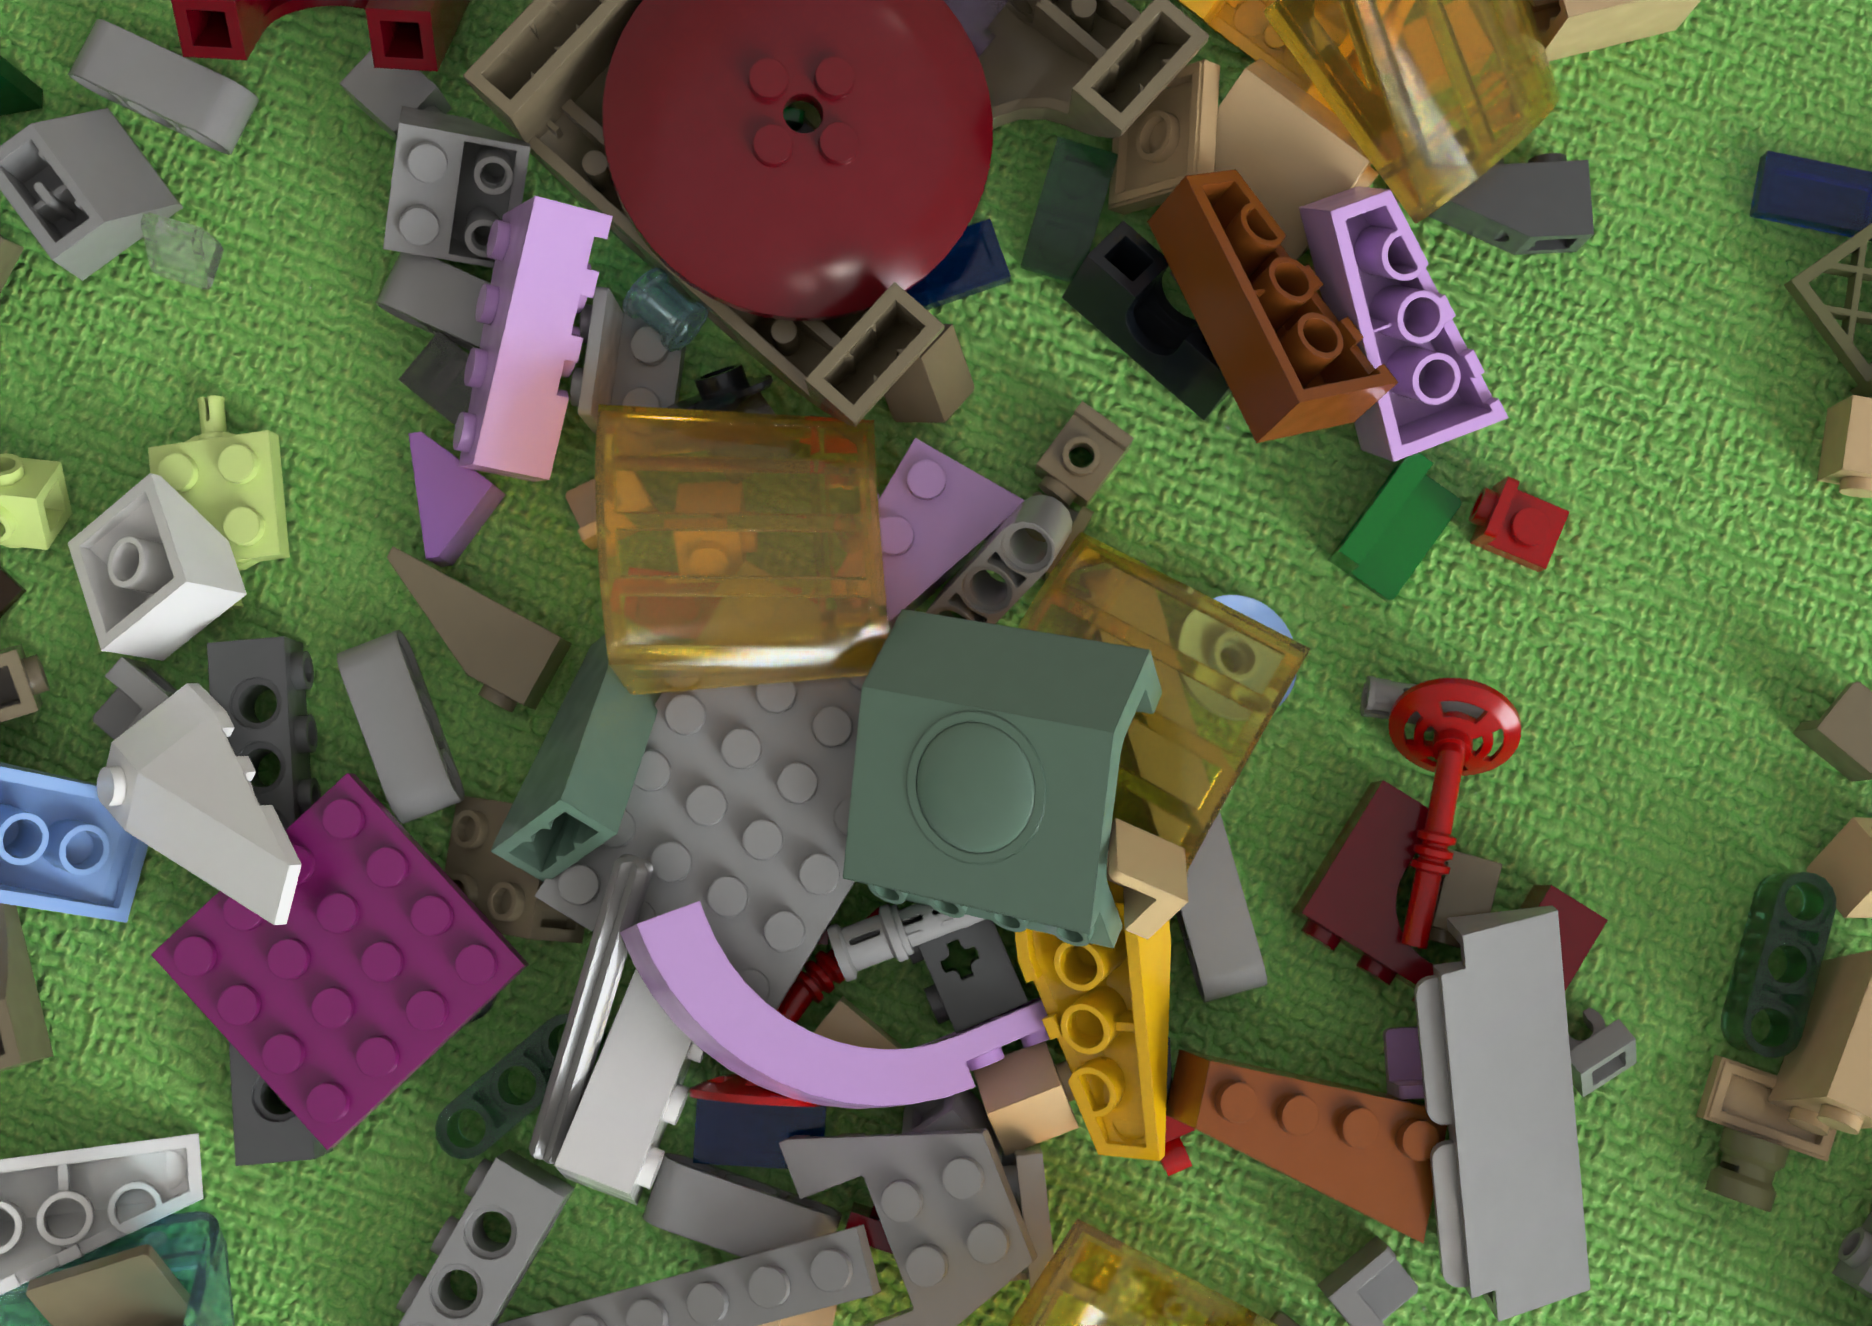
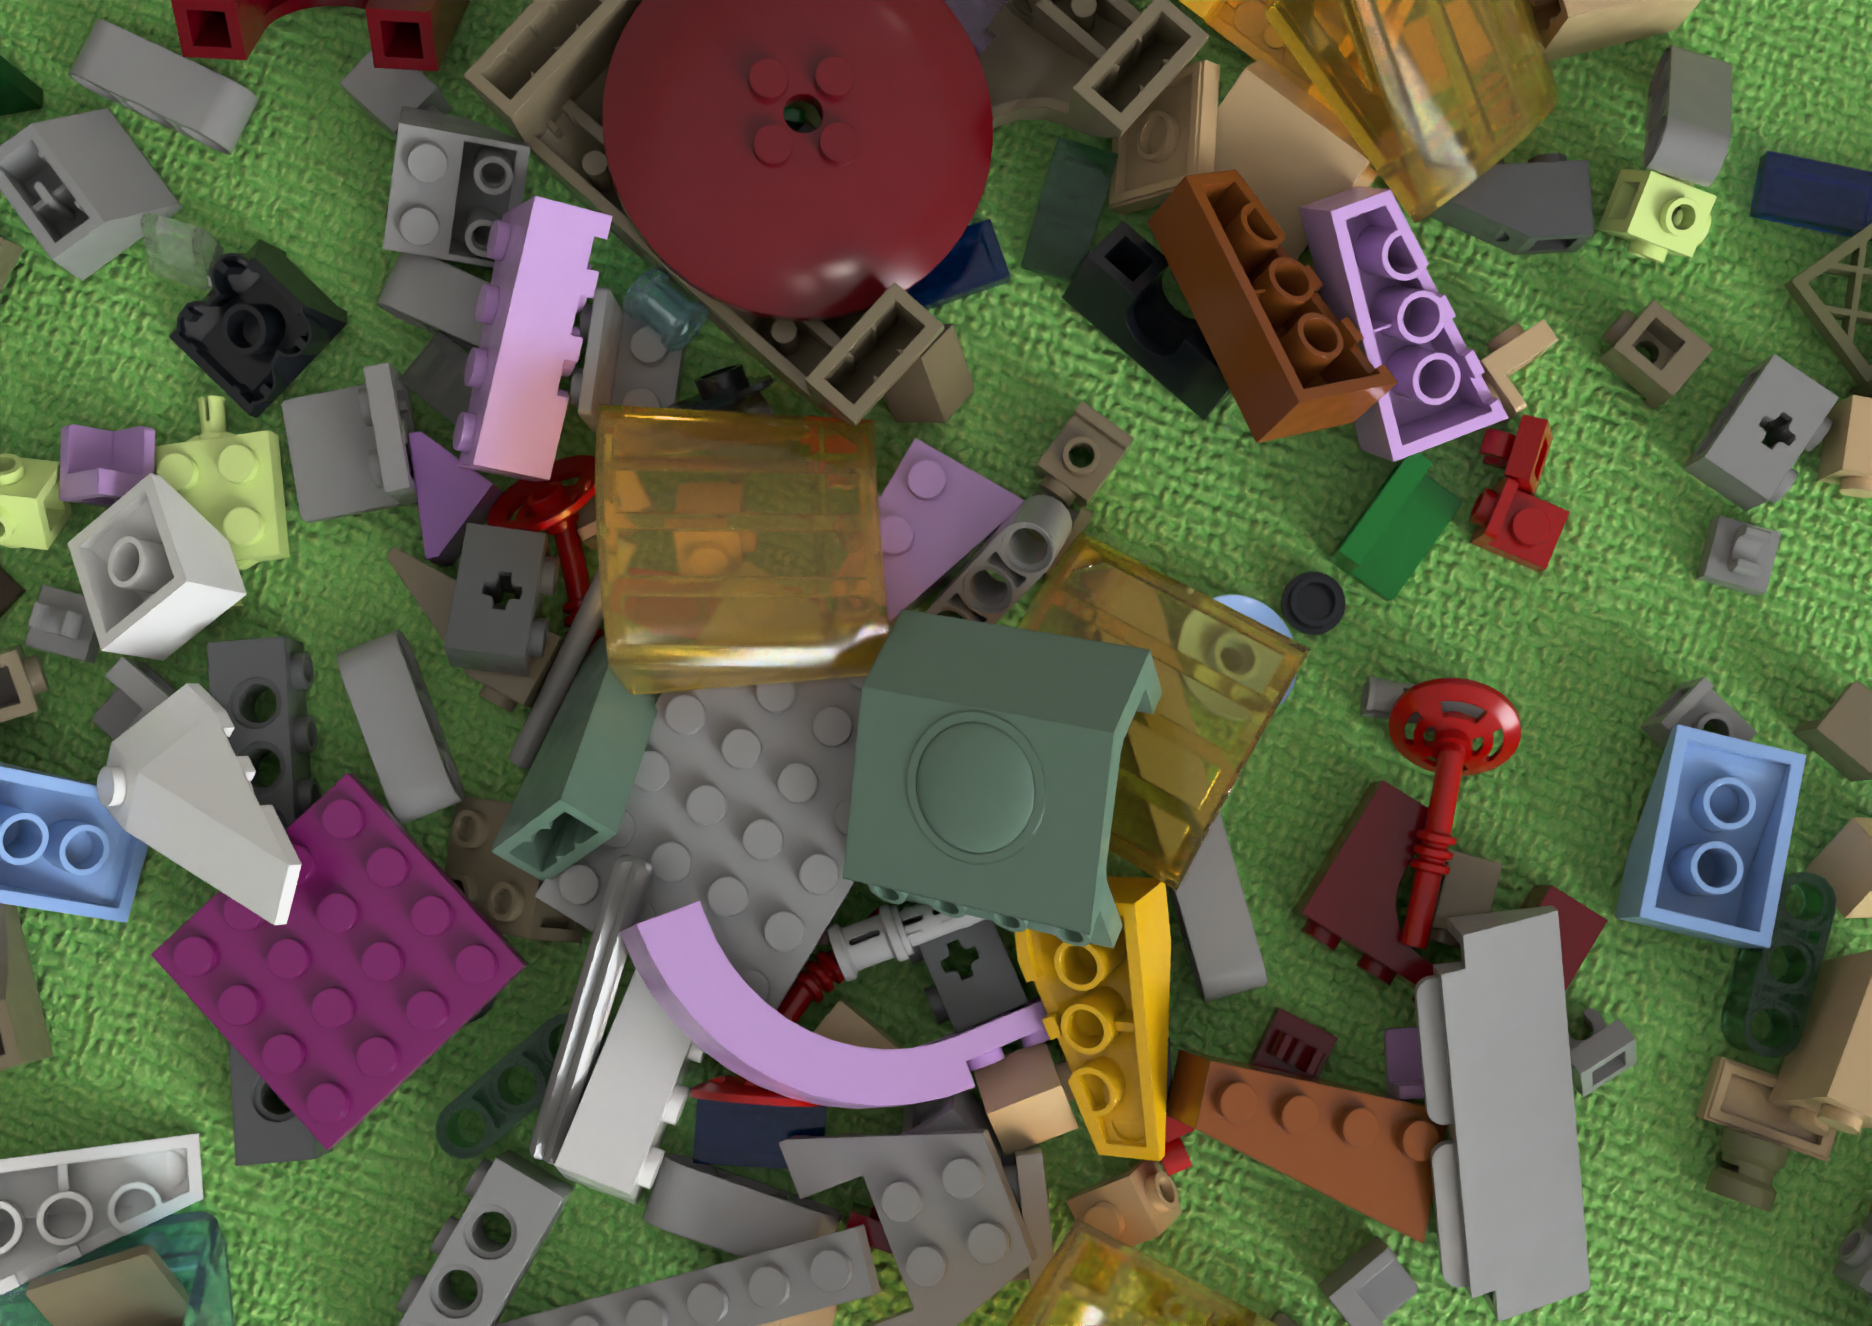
tan panel [1106,818,1188,940] -> none
none -> light grey tile [24,585,100,664]
none -> lavender panel [59,424,155,507]
none -> black slope [169,239,348,418]
none -> light grey bracket [282,362,418,523]
none -> dark grey brick [444,523,559,677]
none -> red dish [487,455,605,677]
none -> light grey piece [508,533,638,769]
none -> tan bracket [1066,1159,1182,1260]
none -> dark red tile [1248,1007,1338,1079]
none -> black plate [1281,572,1345,636]
none -> red tile [1479,414,1553,497]
none -> tan bracket [1480,319,1559,425]
none -> yellowish green brick [1598,169,1717,264]
none -> dark tan brick [1599,300,1713,410]
none -> light blue slope [1615,724,1806,948]
none -> light grey brick [1640,677,1757,750]
none -> light grey beam [1643,45,1732,187]
none -> light grey brick [1683,354,1839,511]
none -> light grey tile [1696,516,1781,596]

